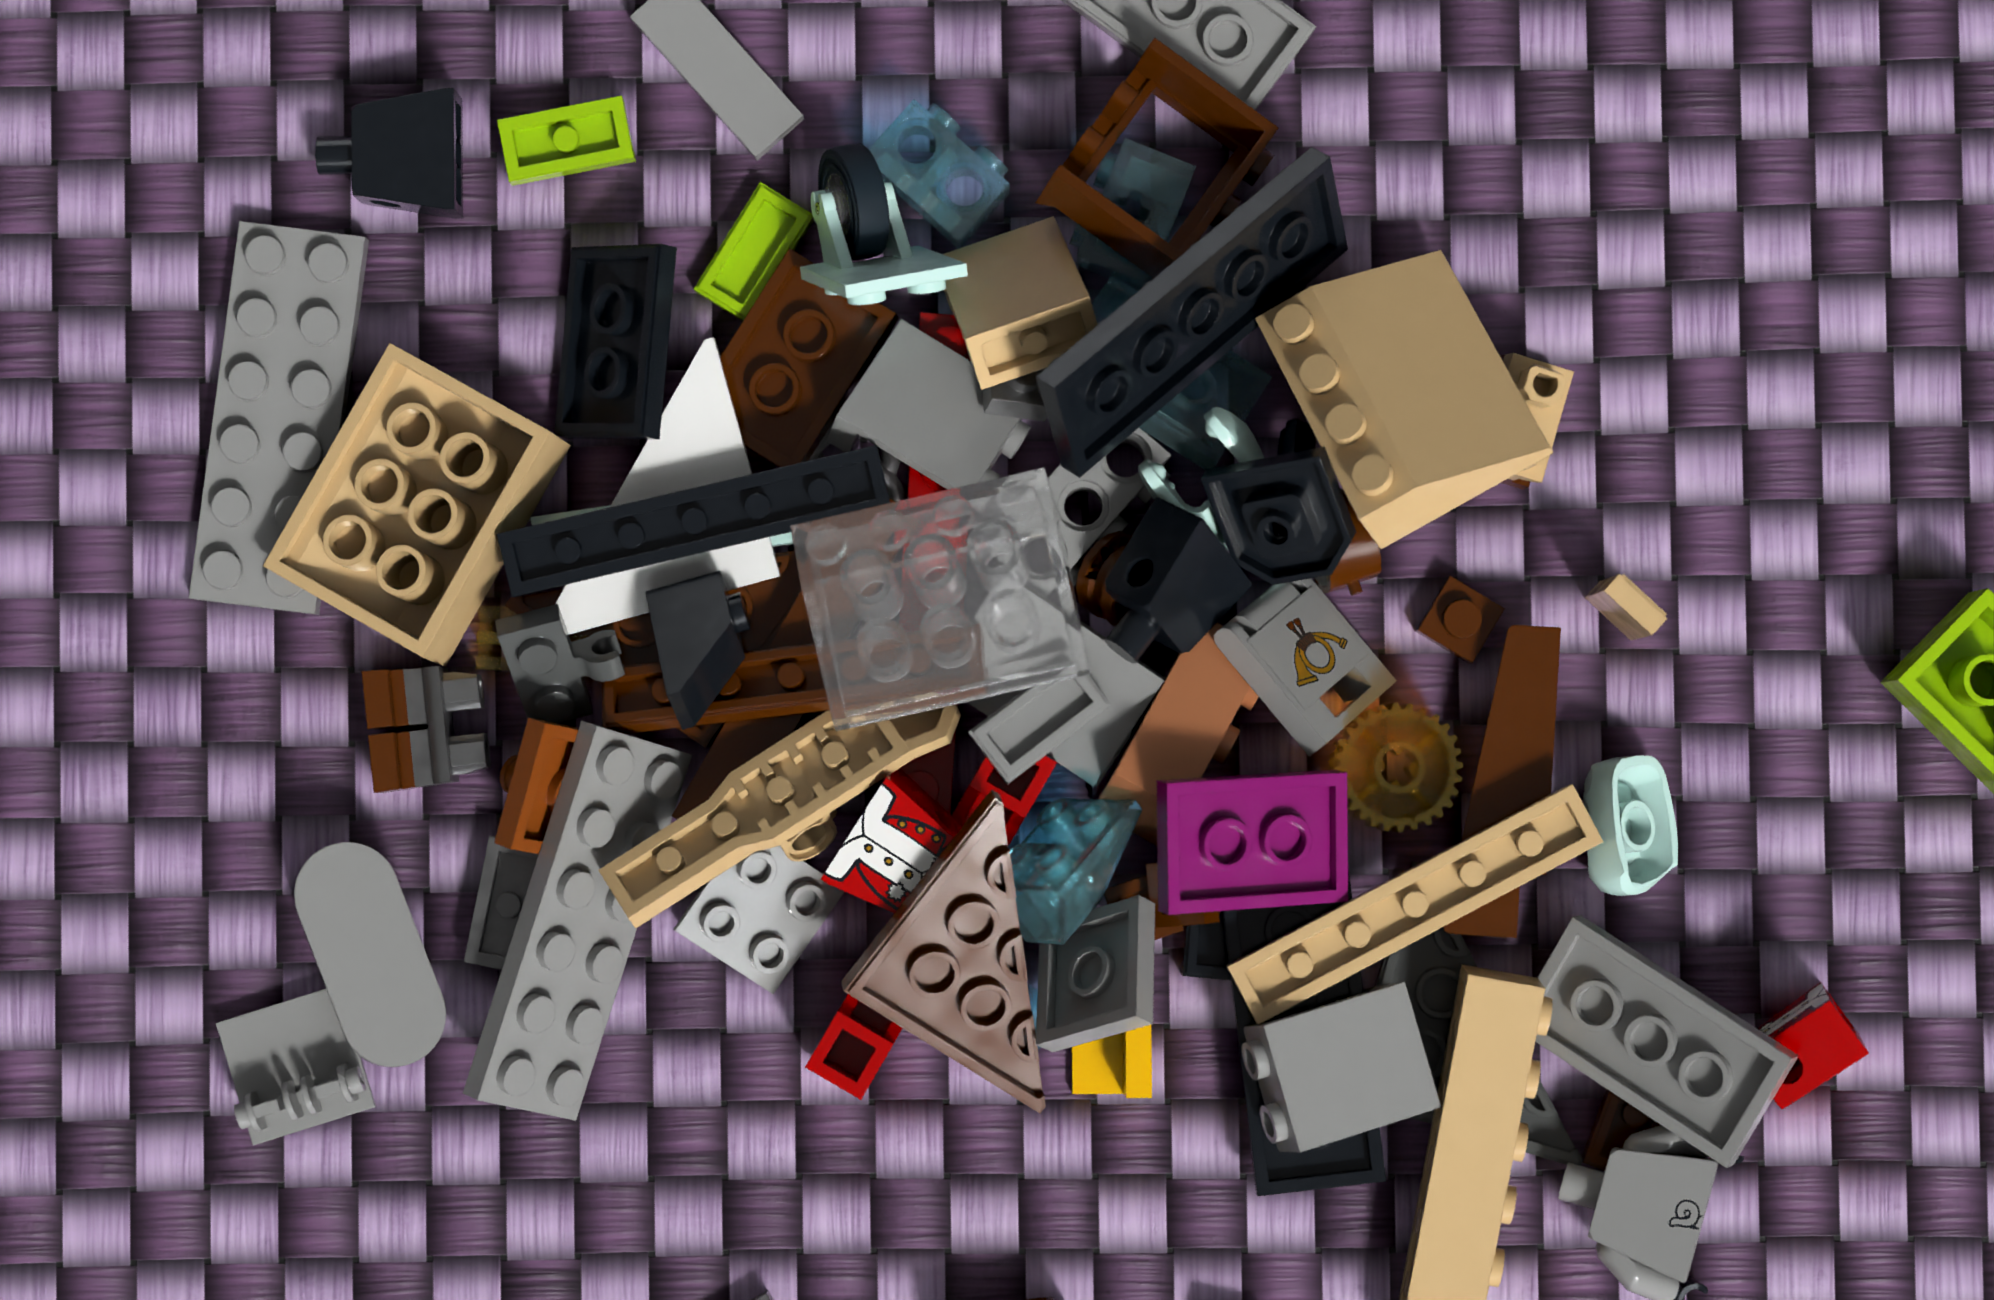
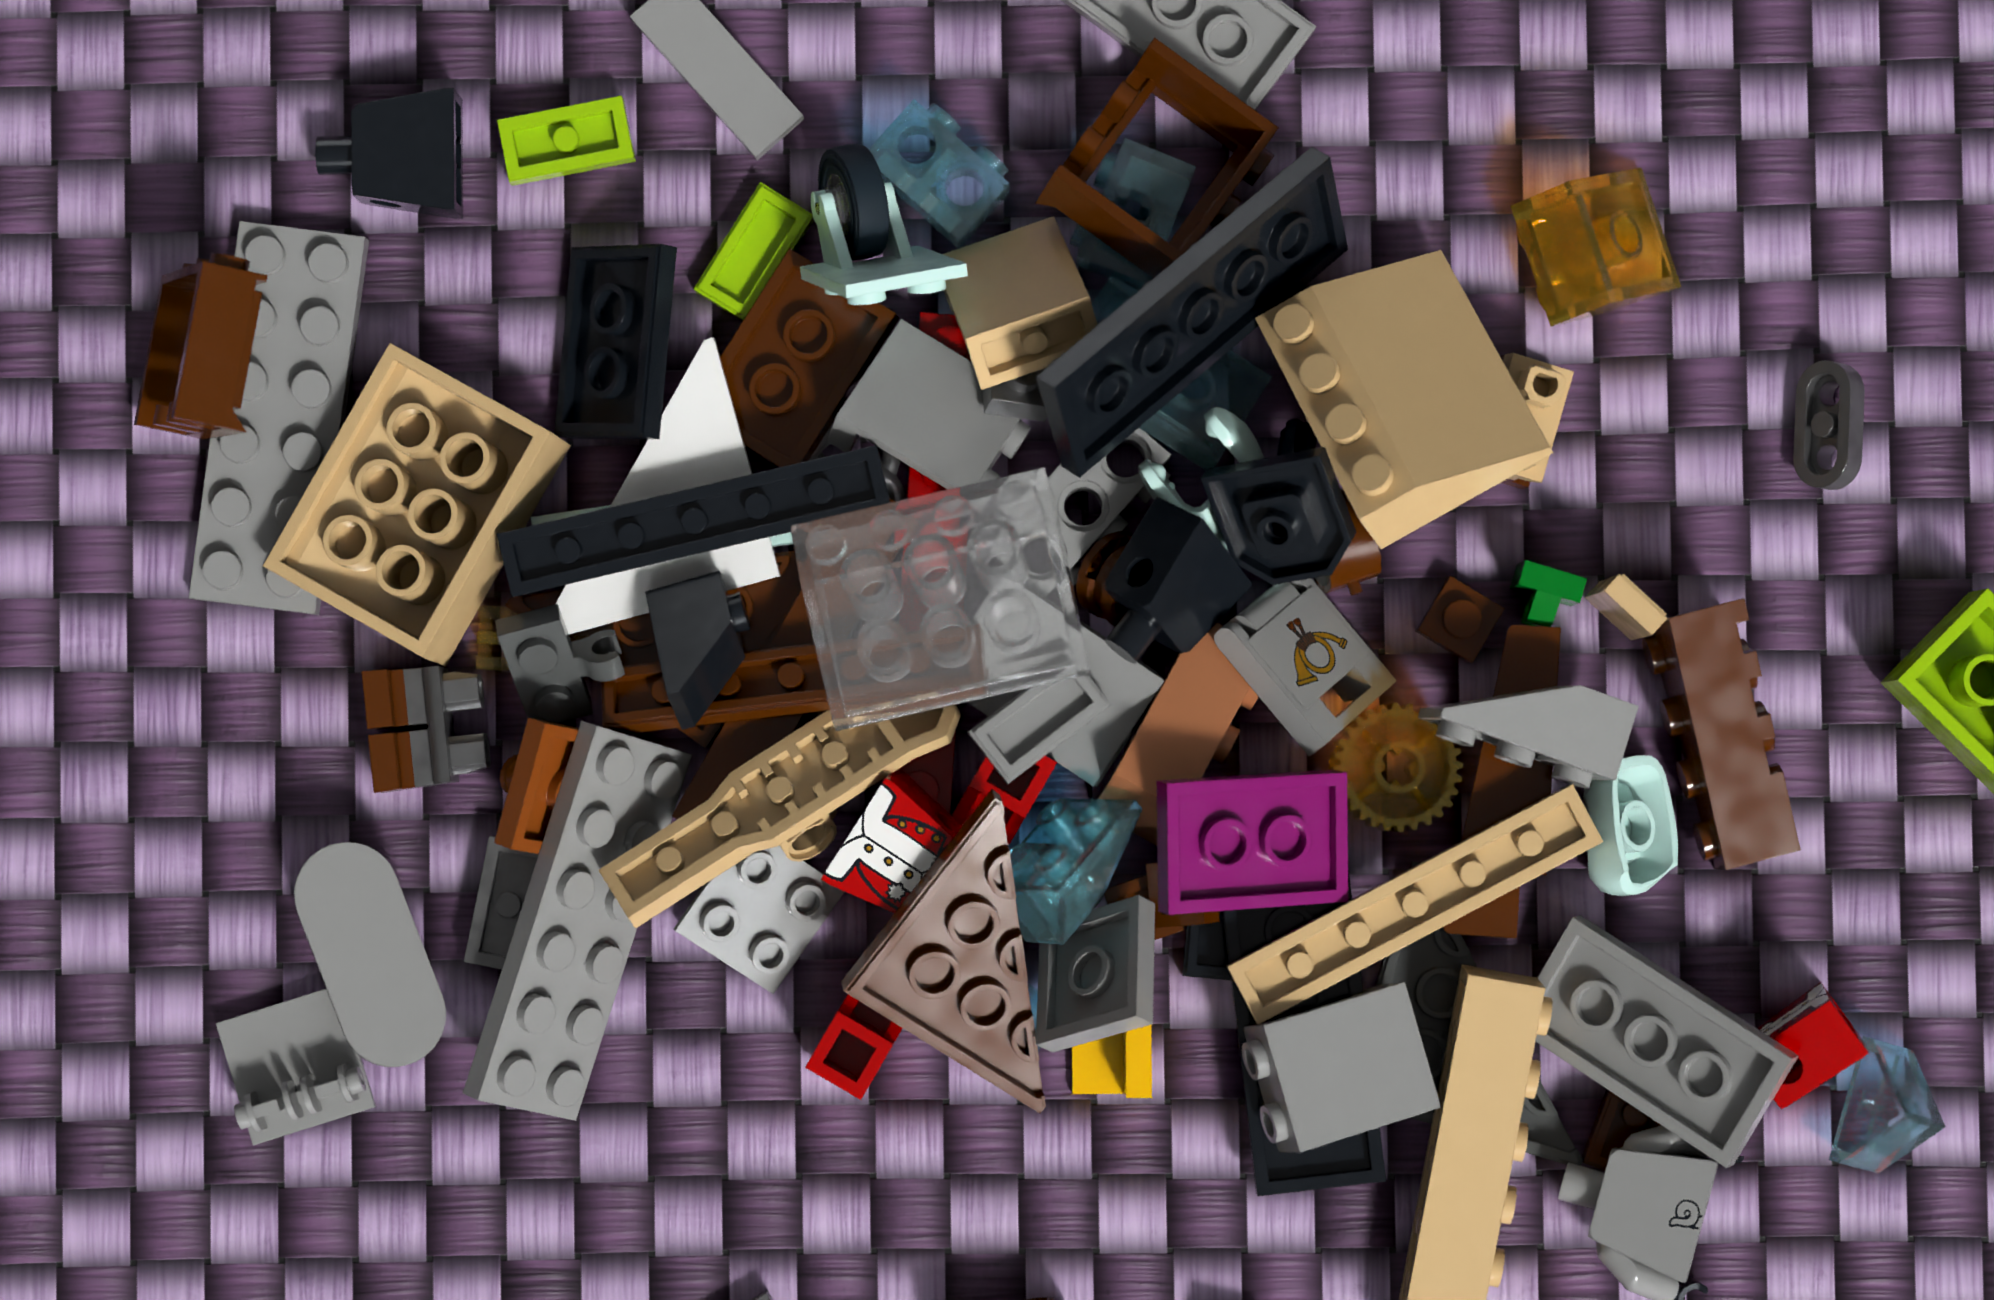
none -> reddish brown window [134,253,268,439]
none -> light grey slope [1418,685,1639,788]
none -> green tile [1510,560,1587,627]
none -> clear yellow slope [1511,168,1681,327]
none -> reddish brown wedge [1642,598,1801,870]
none -> flat silver plate [1793,361,1865,490]
none -> clear light blue slope [1829,1036,1946,1173]

